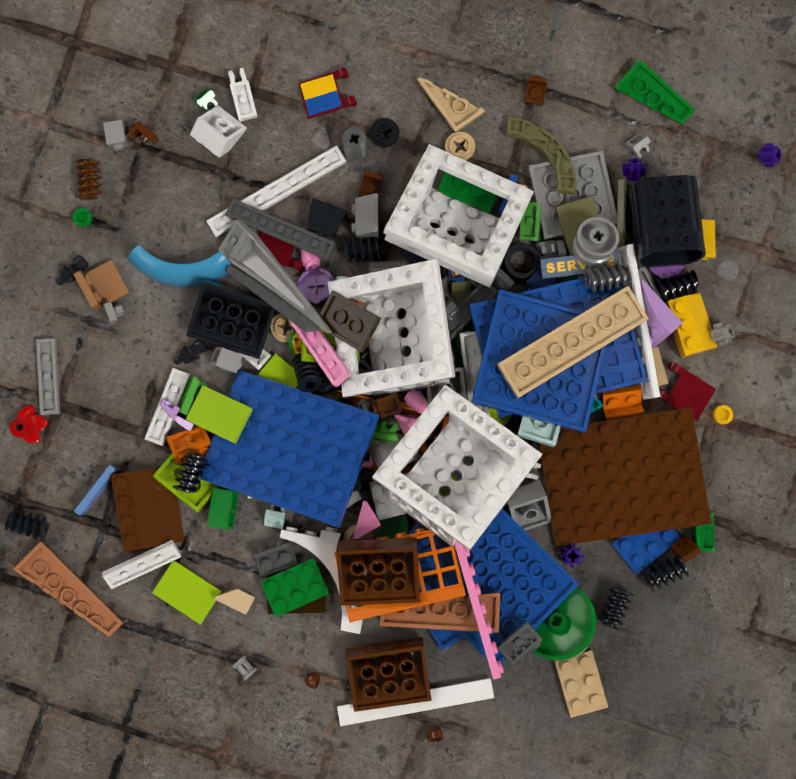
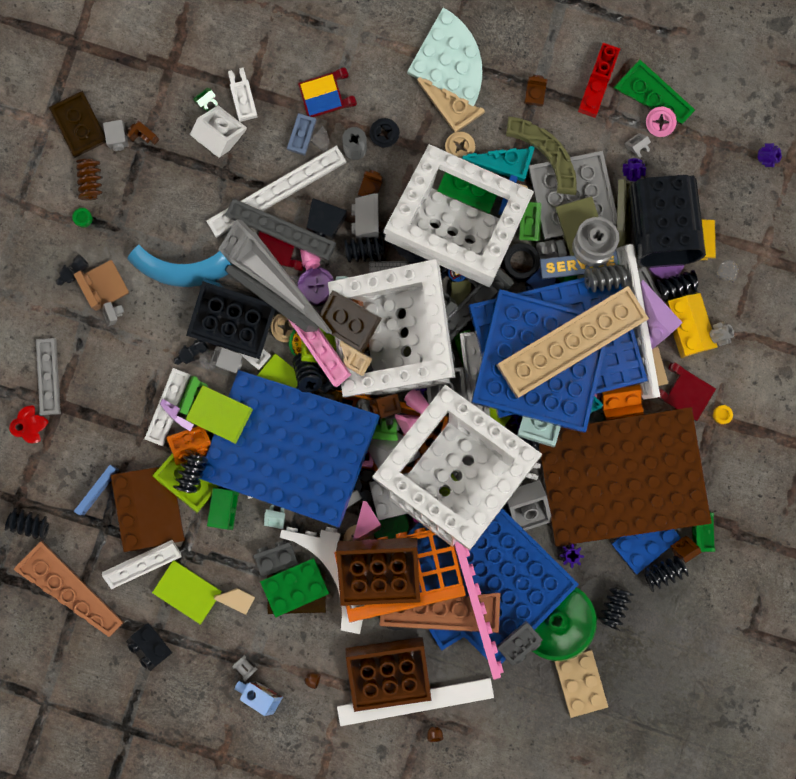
none -> dark brown tile [49,91,106,158]
none -> black bracket [126,623,173,671]
none -> light blue torso [235,679,283,716]
none -> sand blue plate [287,113,317,156]
none -> tan tile [340,341,372,376]
none -> light aqua plate [407,8,482,106]
none -> teal wing [462,146,535,182]
none -> red slope [578,42,620,118]
none -> bright pink gear [646,106,677,137]

